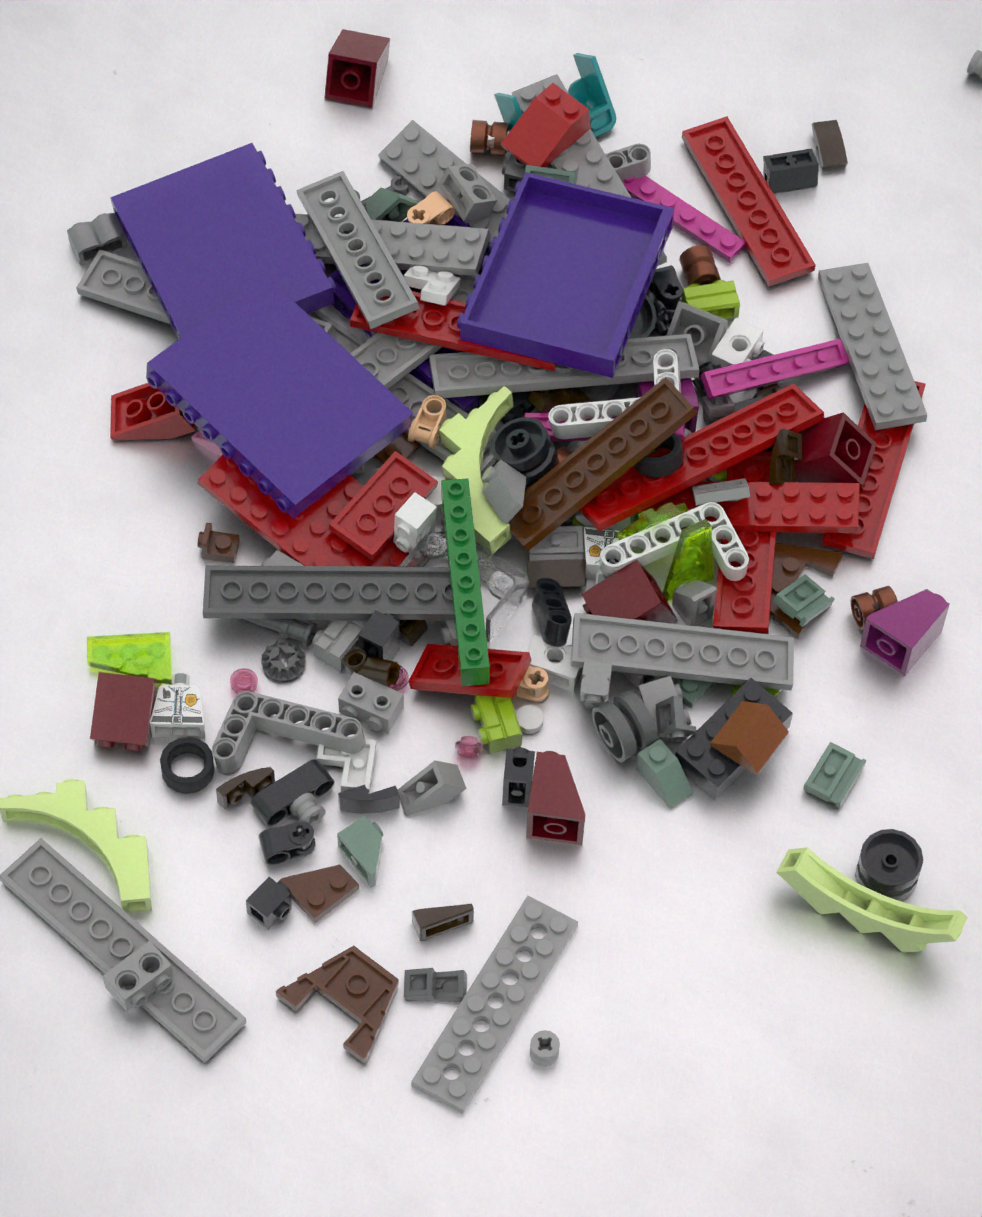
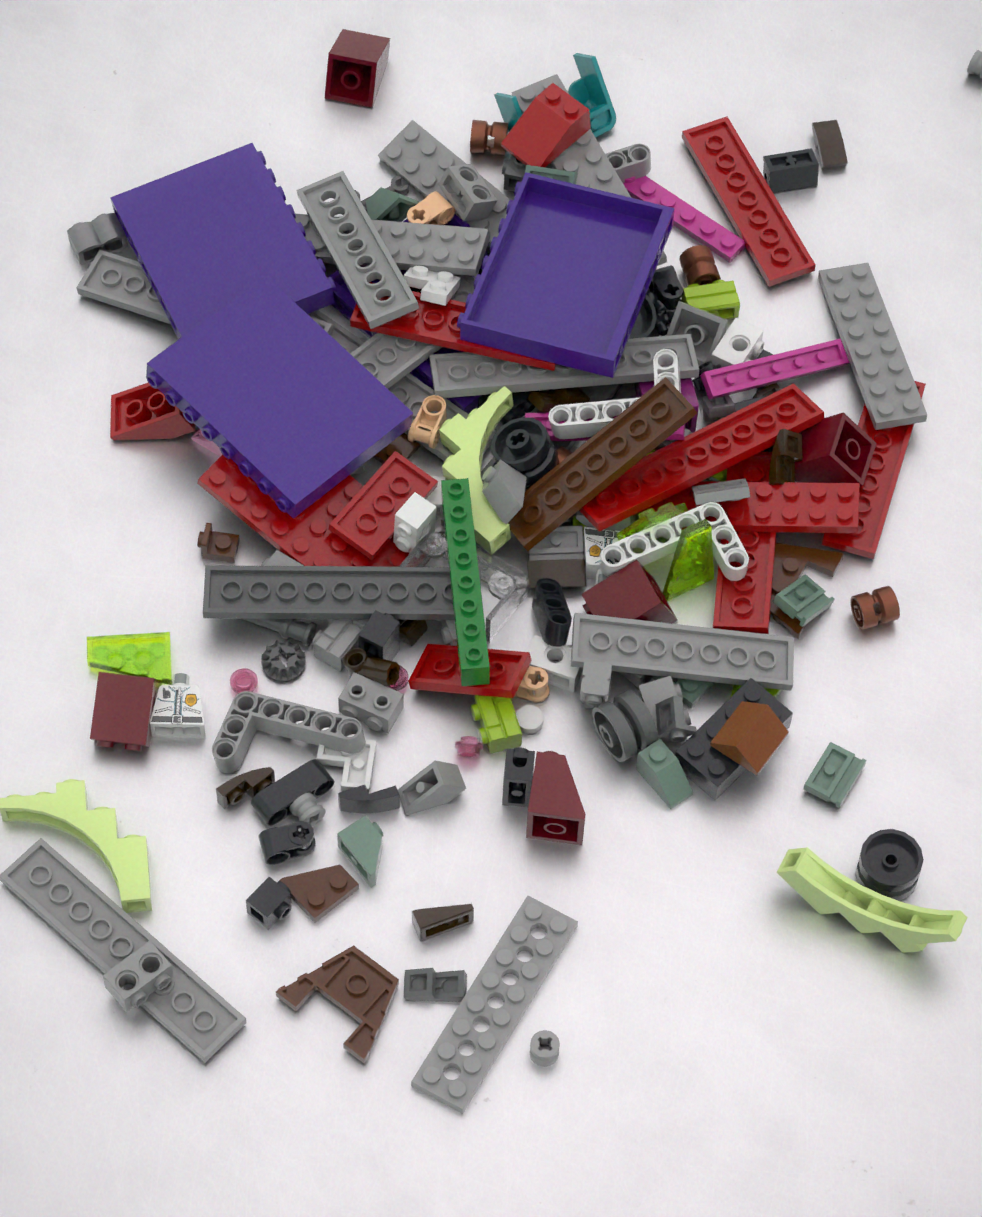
black tyre [160,737,215,794] -> none
black tyre [634,433,683,477] -> none
light grey slope [672,580,717,626] -> none
magenta slope [860,589,950,676] -> none

